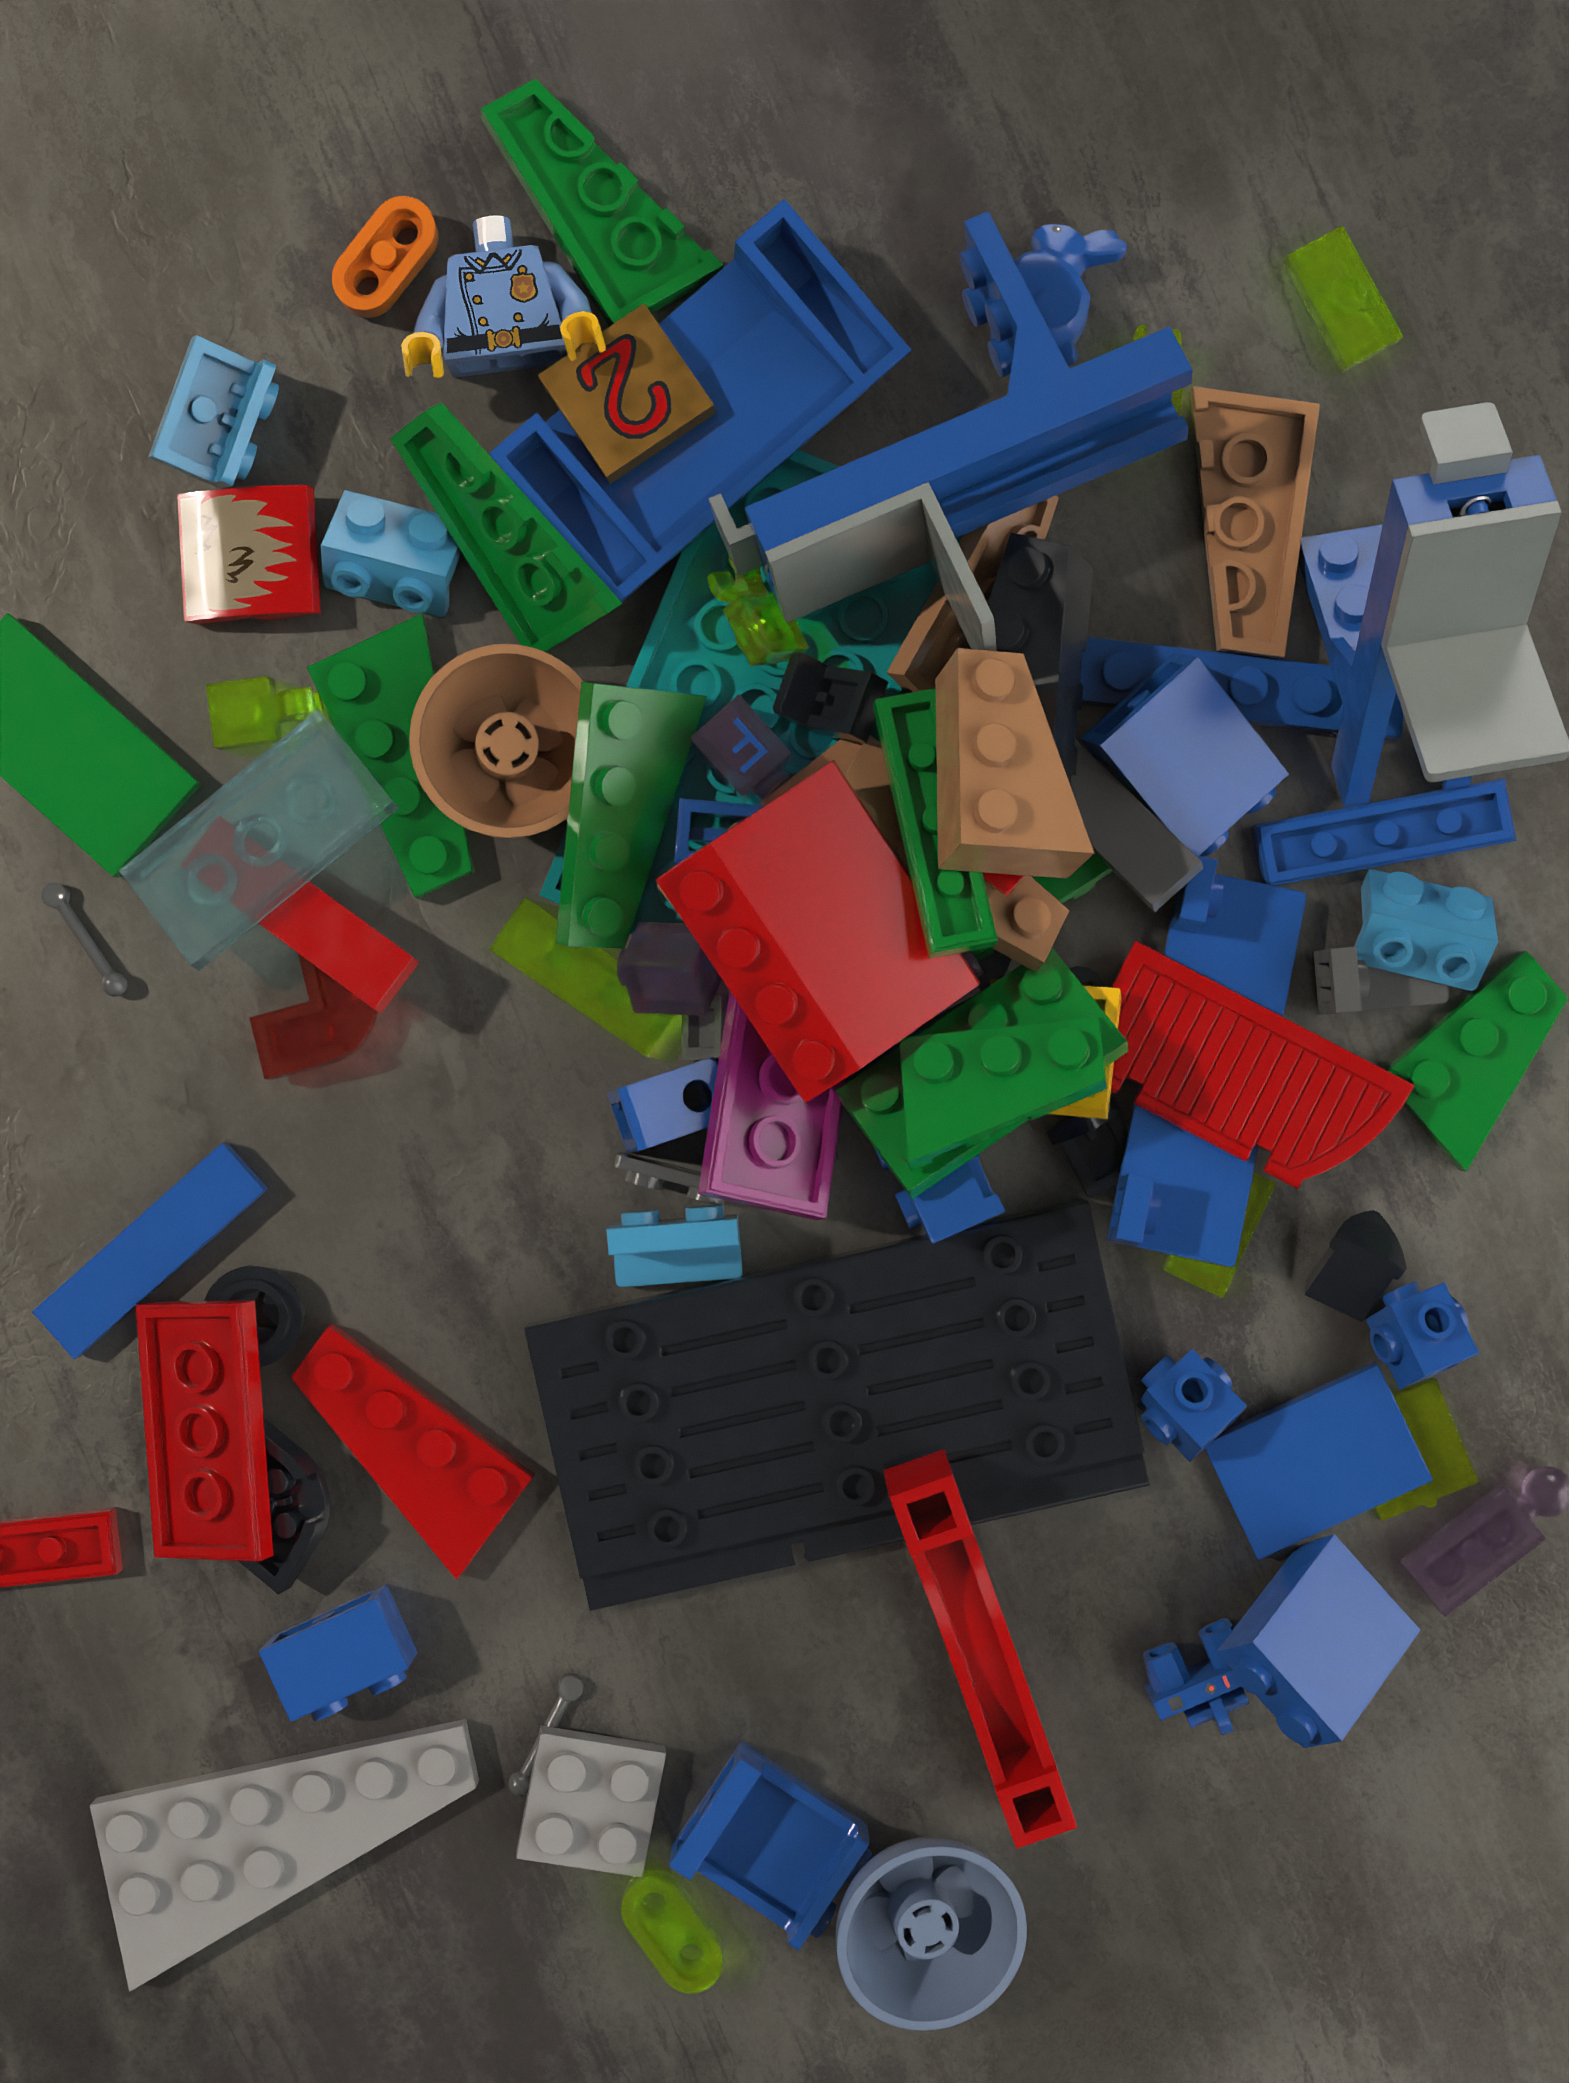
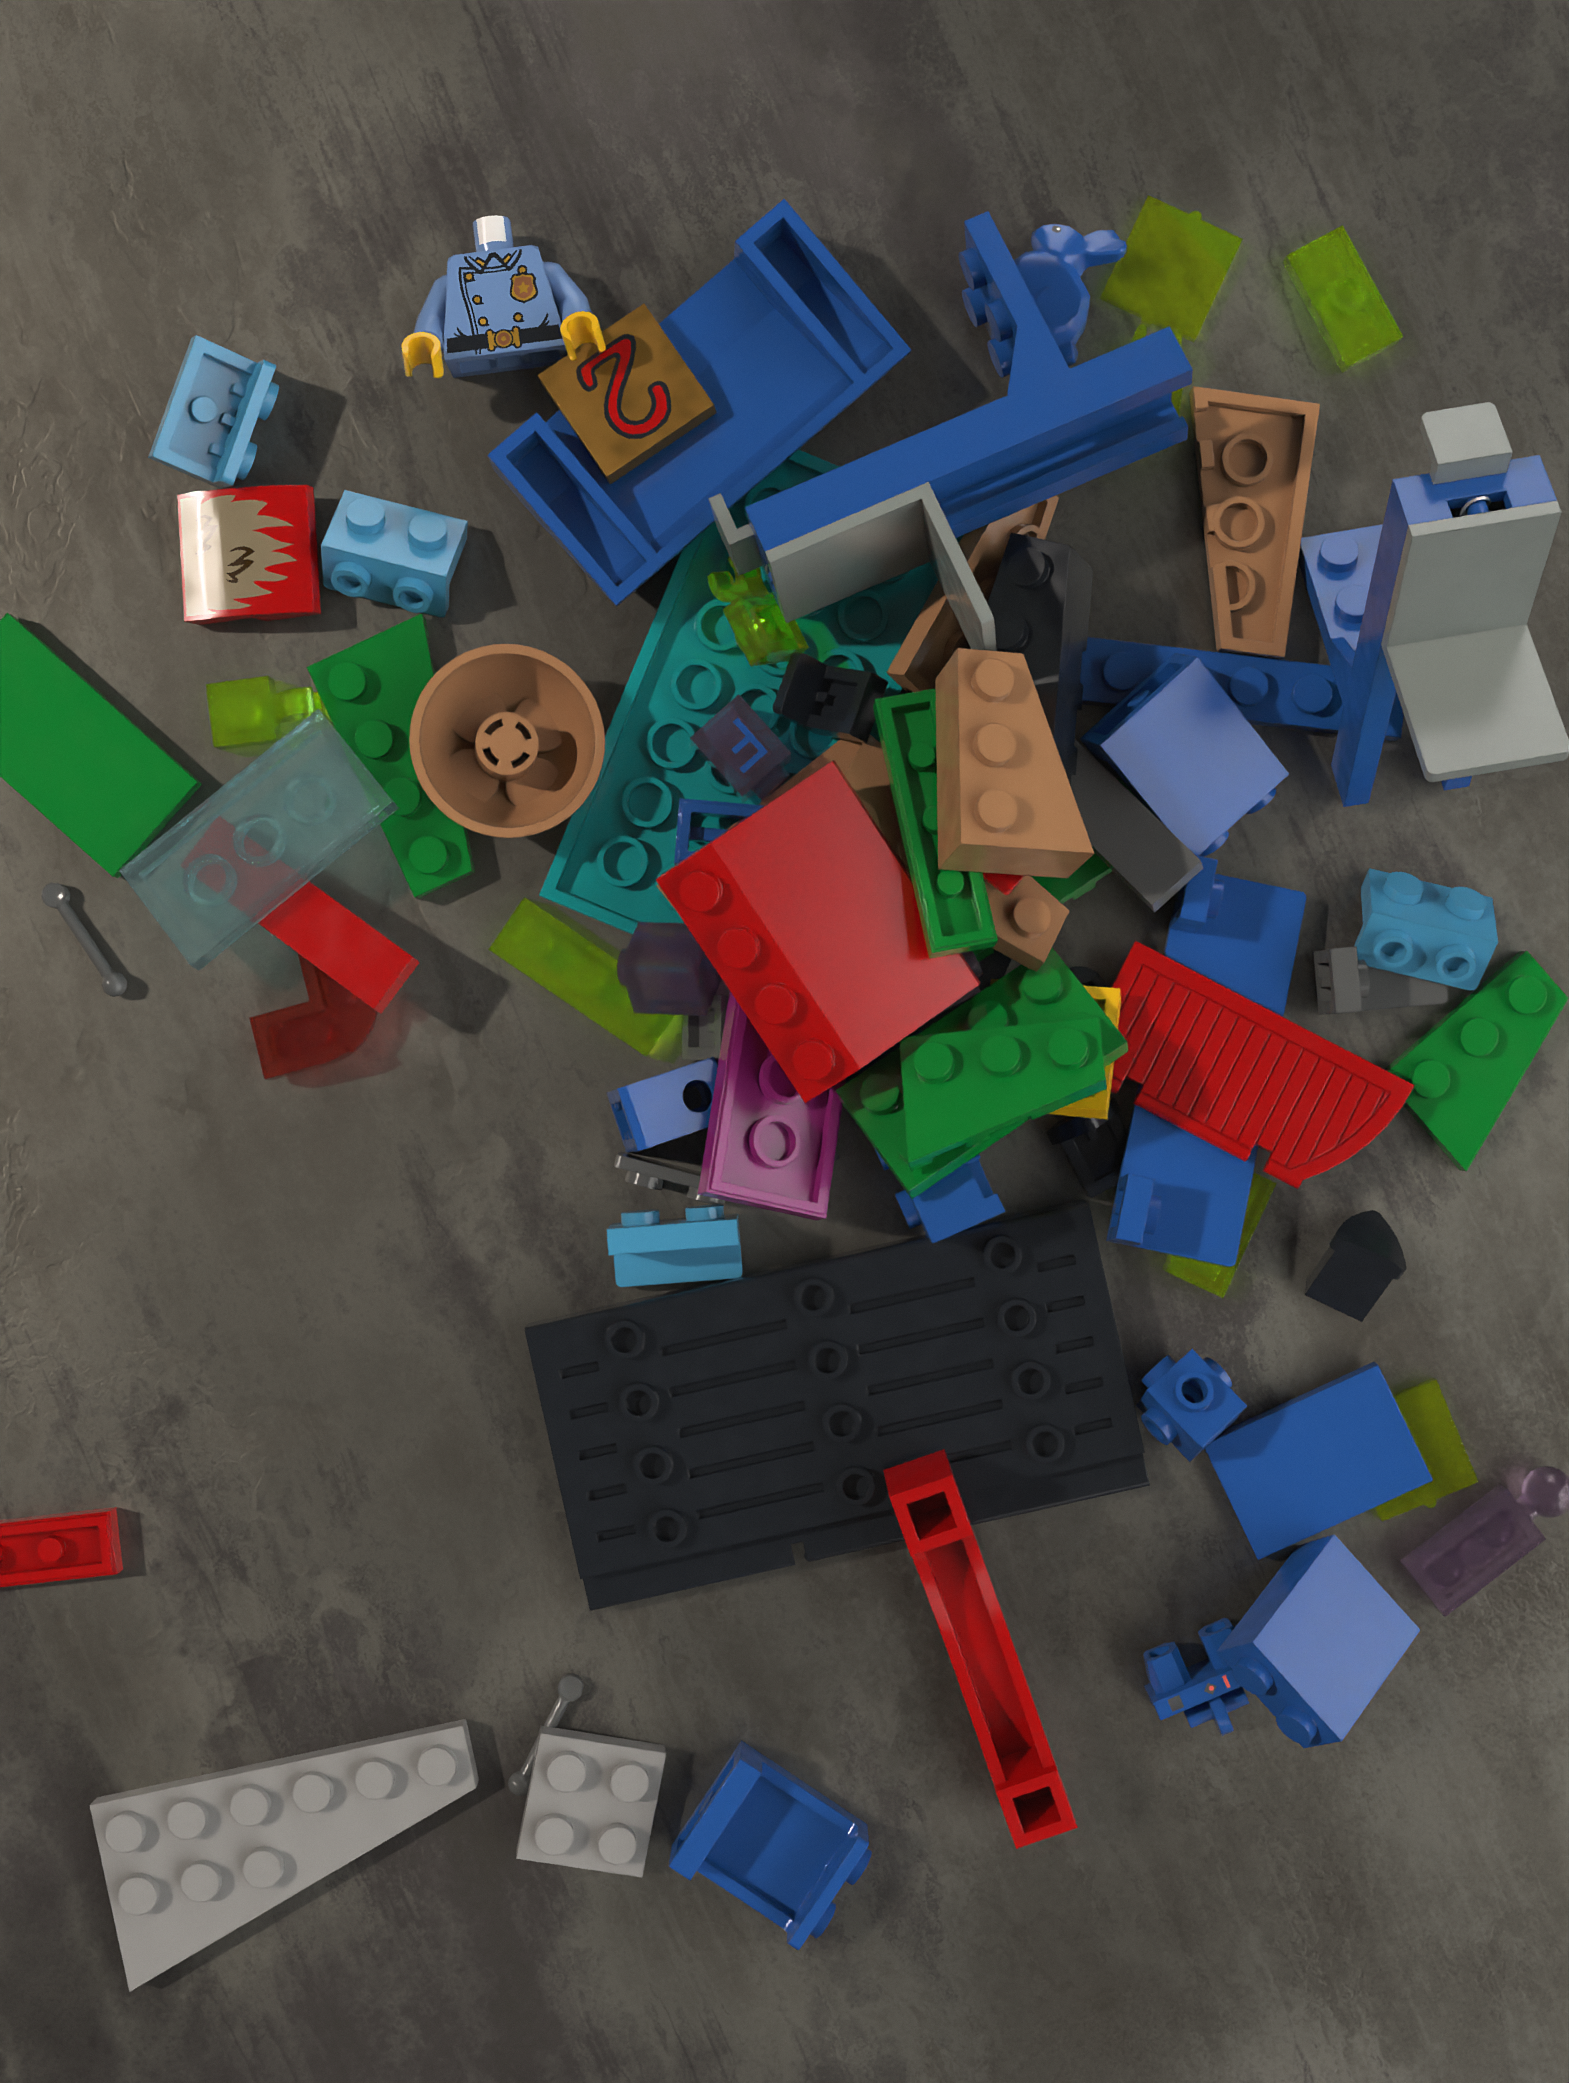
blue tile [32,1142,268,1359] -> none
red tile [135,1300,274,1561] -> none
black gear [204,1265,306,1367] -> none
black plate [239,1417,330,1595] -> none
blue brick [258,1584,418,1722] -> none
red wing [290,1324,535,1580] -> none
orange plate [332,196,439,318] -> none
green wing [389,402,623,652] -> none
green wing [481,78,724,327] -> none
green wing [556,682,707,949] -> none
clear neon green plate [621,1869,723,1994] -> none
sand blue piece [835,1837,1027,2031] -> none
blue tile [1251,778,1517,886] -> none
blue brick [1366,1281,1480,1390] -> none
none -> clear neon green piece [1100,195,1243,343]

